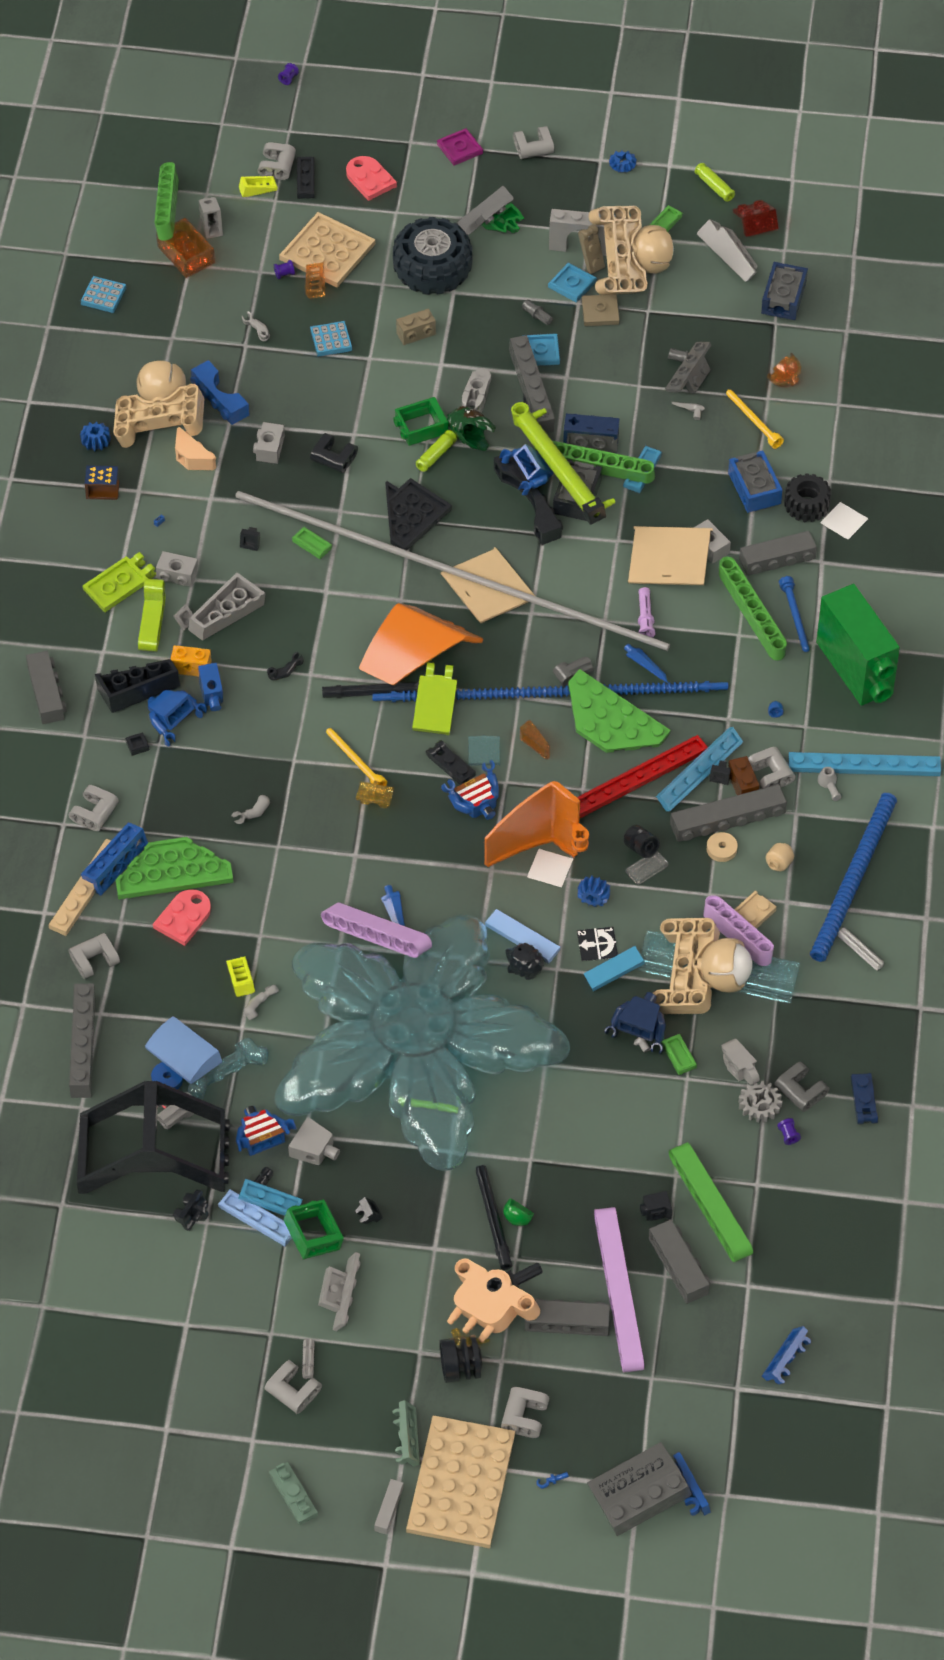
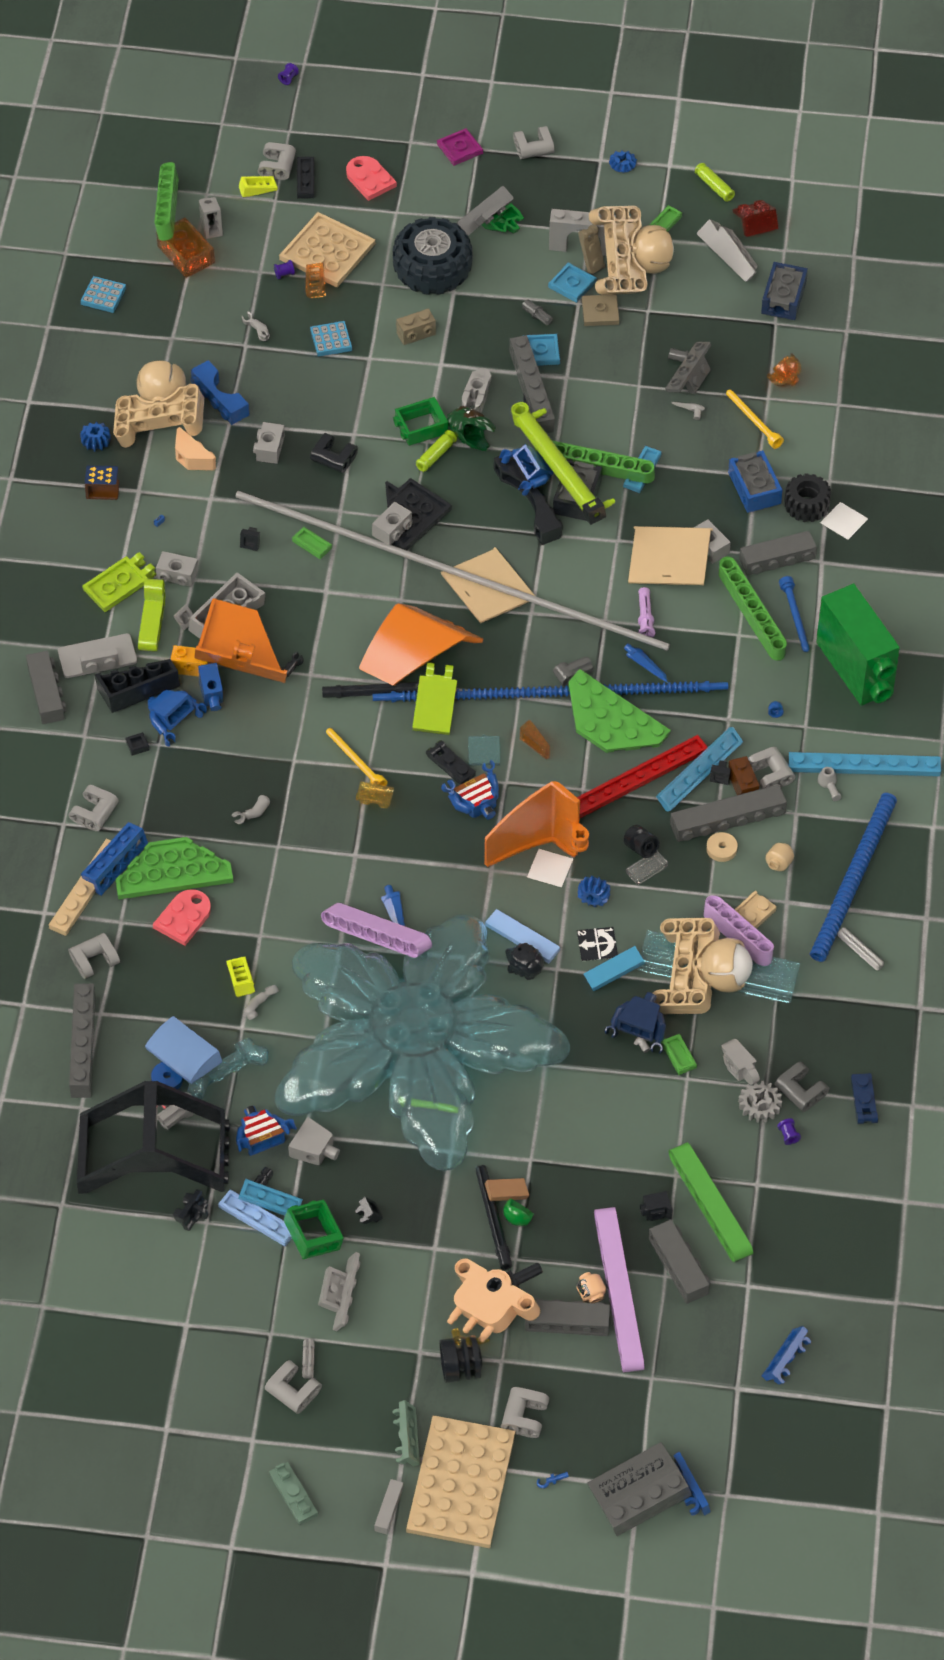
dark blue piece [563,413,620,454] -> none
none -> light grey bracket [58,633,137,678]
none -> orange panel [194,598,287,683]
none -> light grey brick [372,502,412,546]
none -> medium nougat tile [485,1178,529,1201]
none -> light nougat head [576,1272,606,1303]

